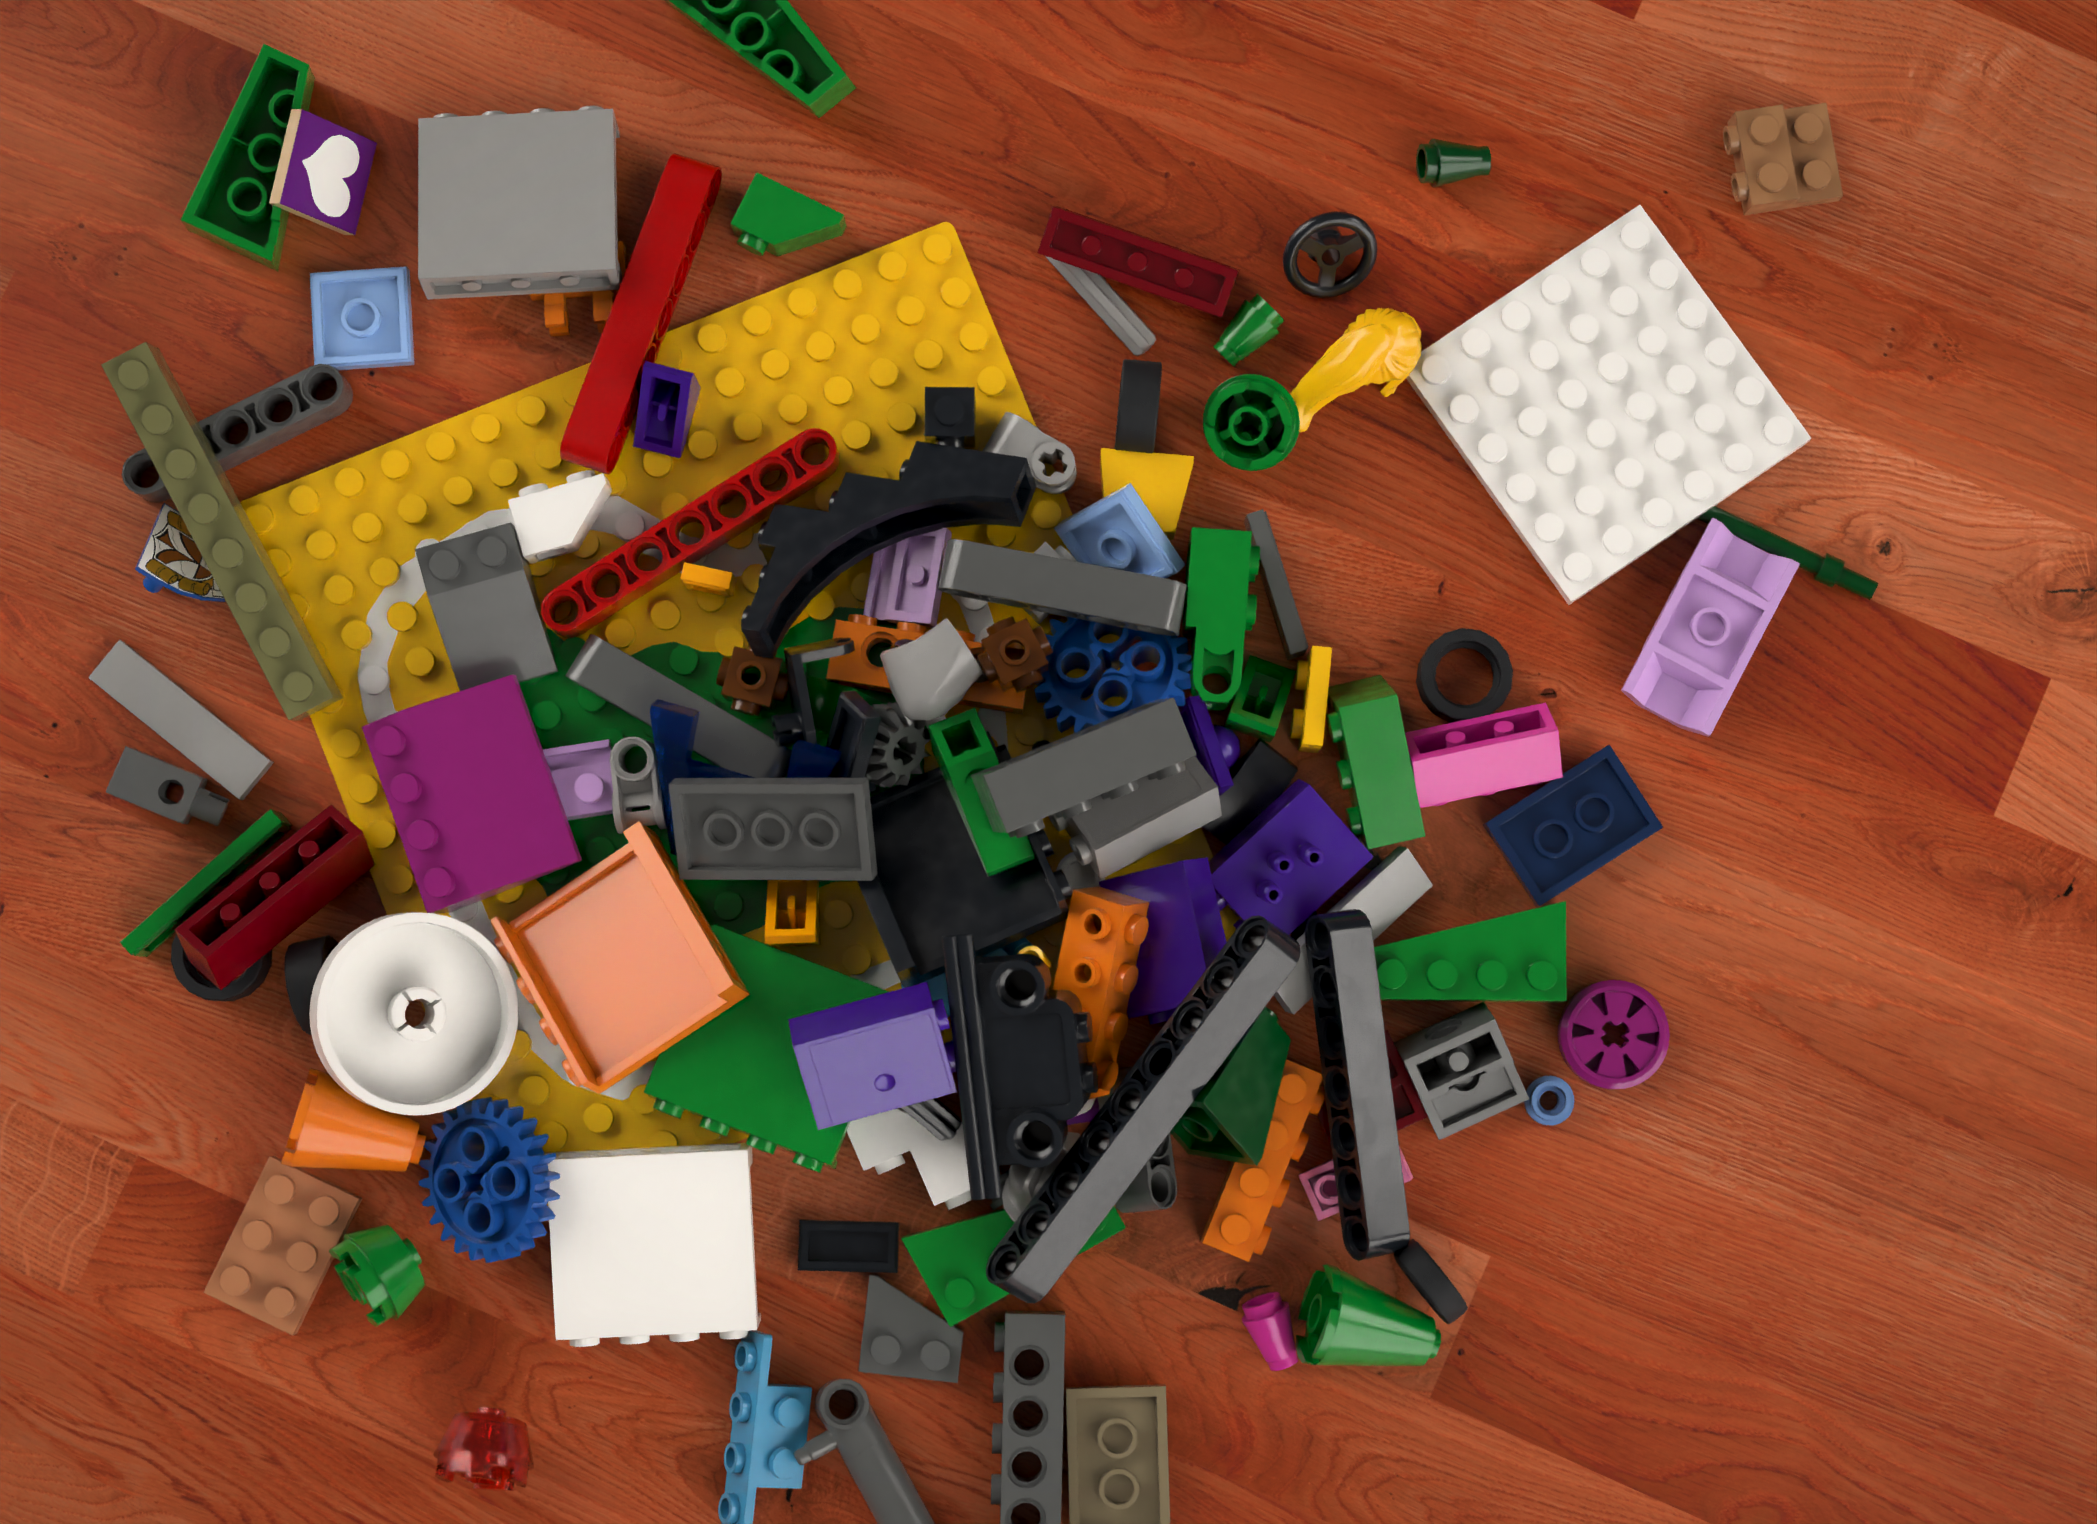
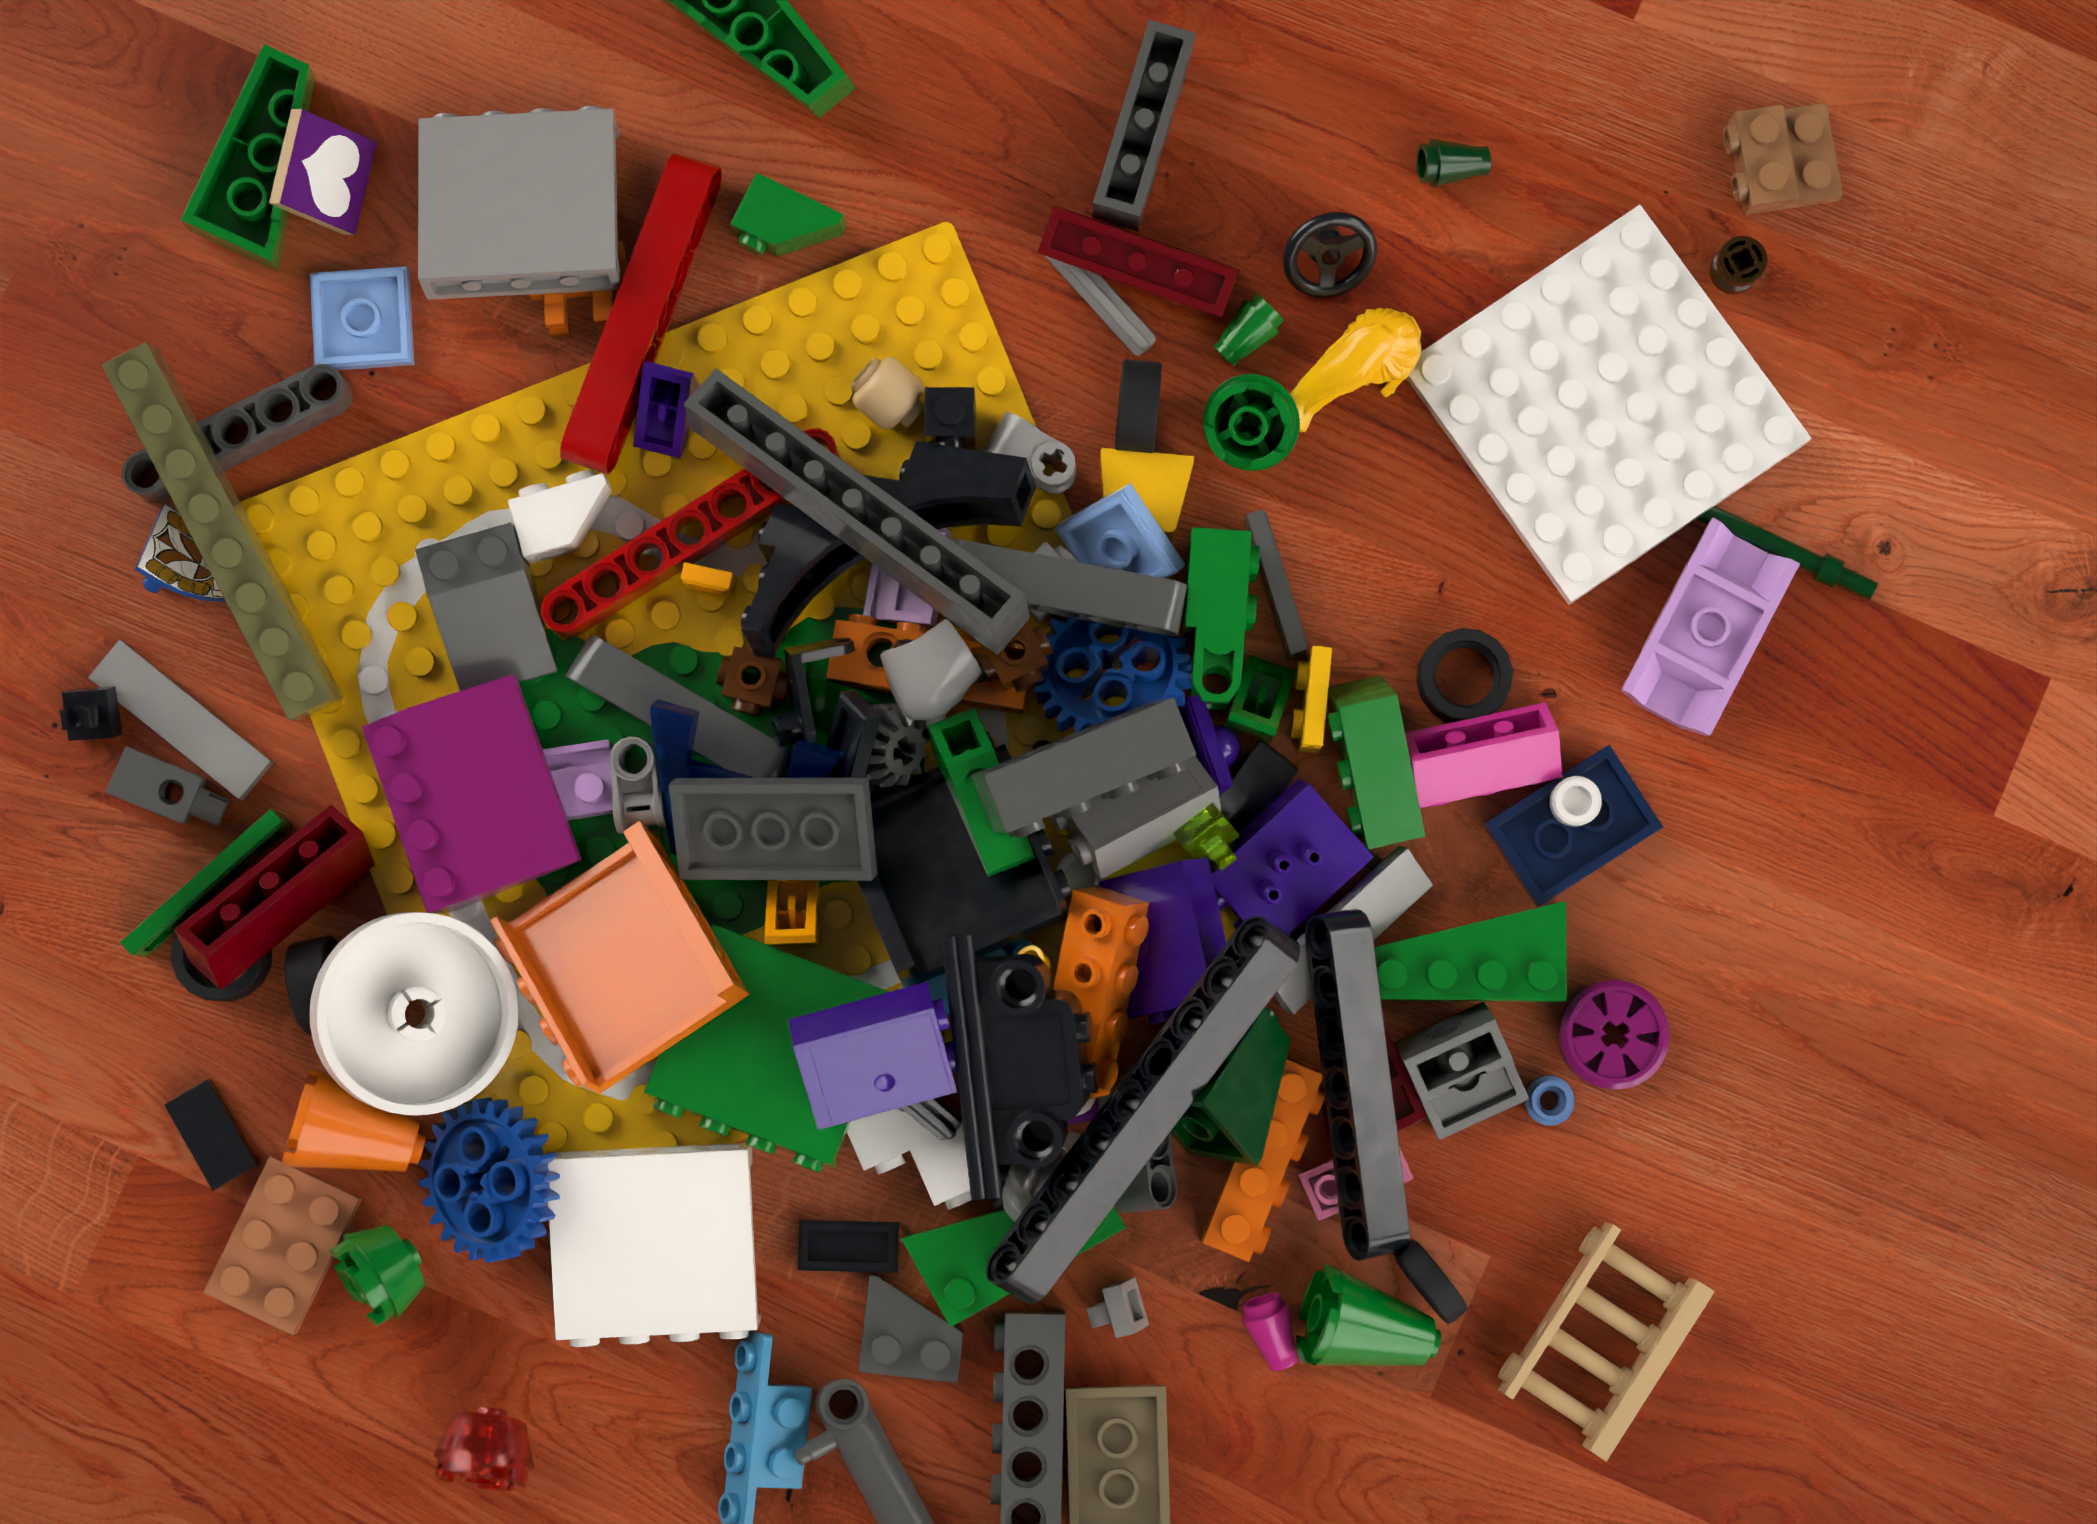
none -> black tile [59,686,122,741]
none -> black tile [164,1079,260,1191]
none -> dark grey brick [683,368,1030,655]
none -> tan head [850,357,925,430]
none -> light grey tile [1086,1277,1149,1338]
none -> dark grey brick [1092,19,1196,231]
none -> clear neon green tile [1173,802,1240,871]
none -> tan fence [1498,1222,1715,1462]
none -> white tile [1550,776,1602,827]
none -> dark brown wheel [1709,236,1768,295]

